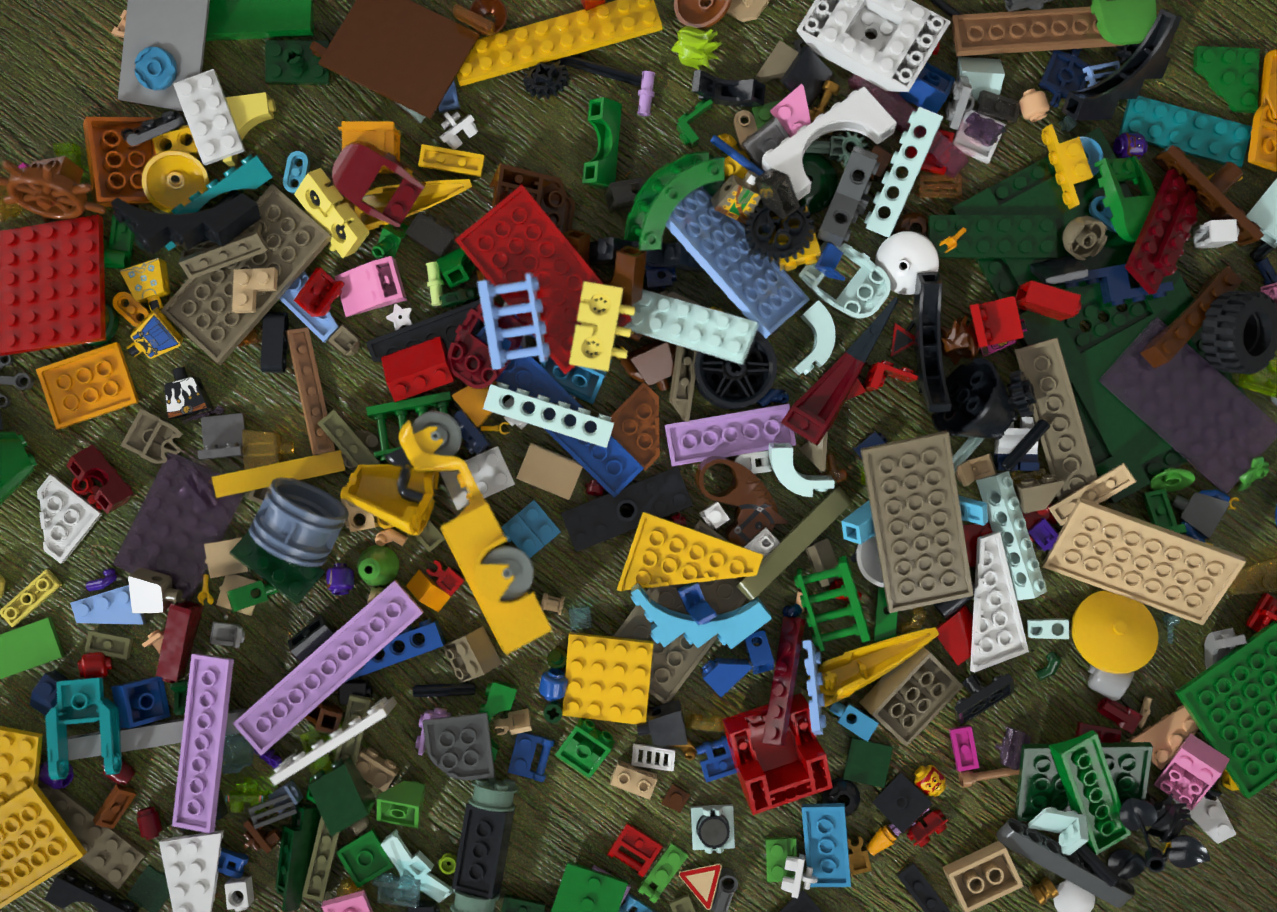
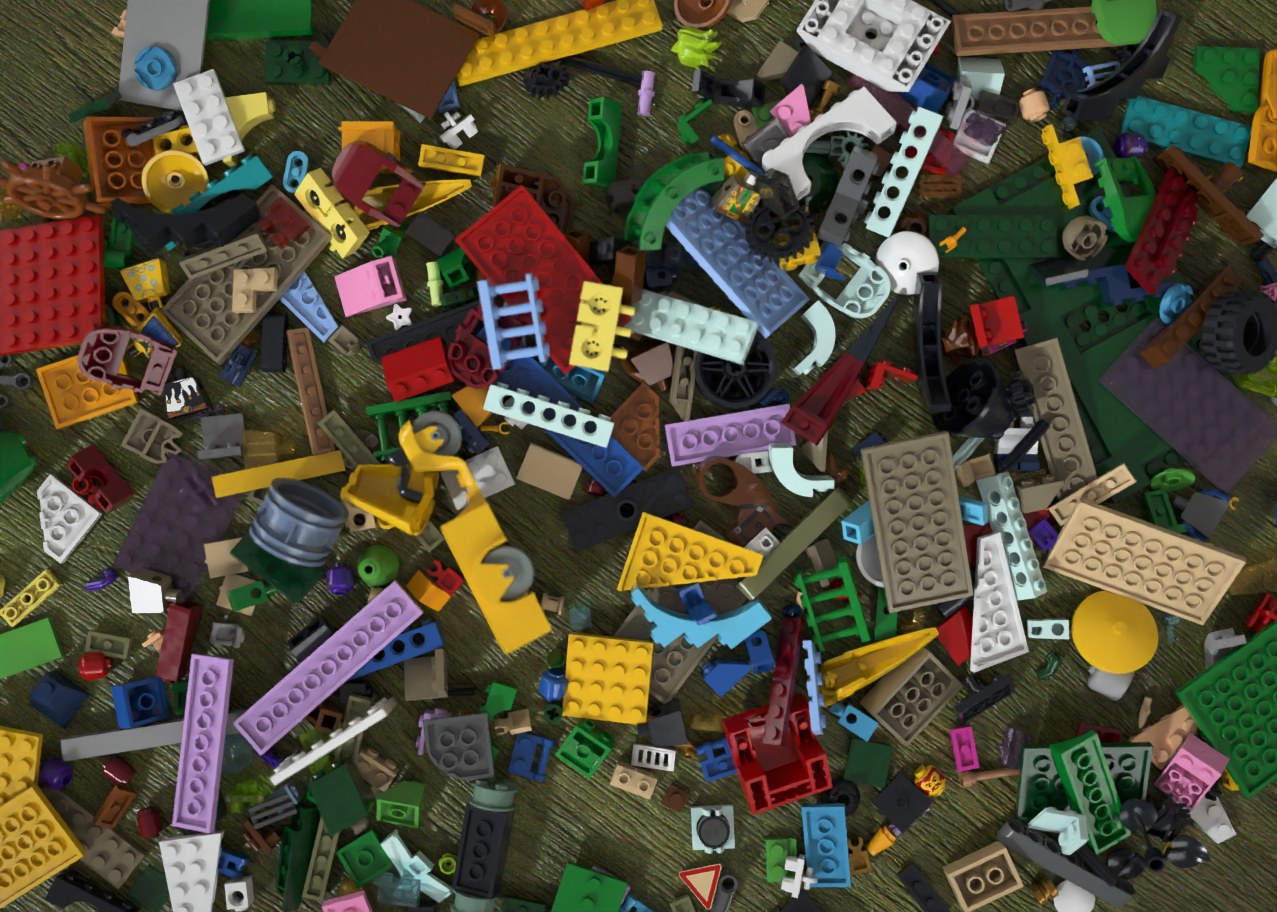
teal plate [46,677,122,780] -> none
light blue wing [70,585,146,625] -> none
yellow hand [197,574,214,605] -> none
red bracket [294,267,345,317] -> none
light nougat arm [375,528,408,546] -> none
dark tan slope [442,626,502,683] -> none
dark azure plate [501,500,561,558] -> none
red plate [607,822,663,877] -> none
bright green plate [637,841,689,903] -> none
white brick [699,501,730,529] -> none
piece [890,320,915,357] -> none
red hinge [906,809,949,848] -> none
red brick [1015,280,1081,321] -> none
dark red piece [1097,697,1143,734] -> none
white brick [1193,219,1239,249] -> none
bright green plate [1237,456,1269,491] -> none
none -> dark green tile [68,90,122,122]
none -> slope [77,325,177,395]
none -> dark blue hips [220,344,258,387]
none -> clear red plate [257,196,310,250]
none -> dark tan bracket [404,649,448,701]
none -> dark azure tile [1159,282,1193,324]

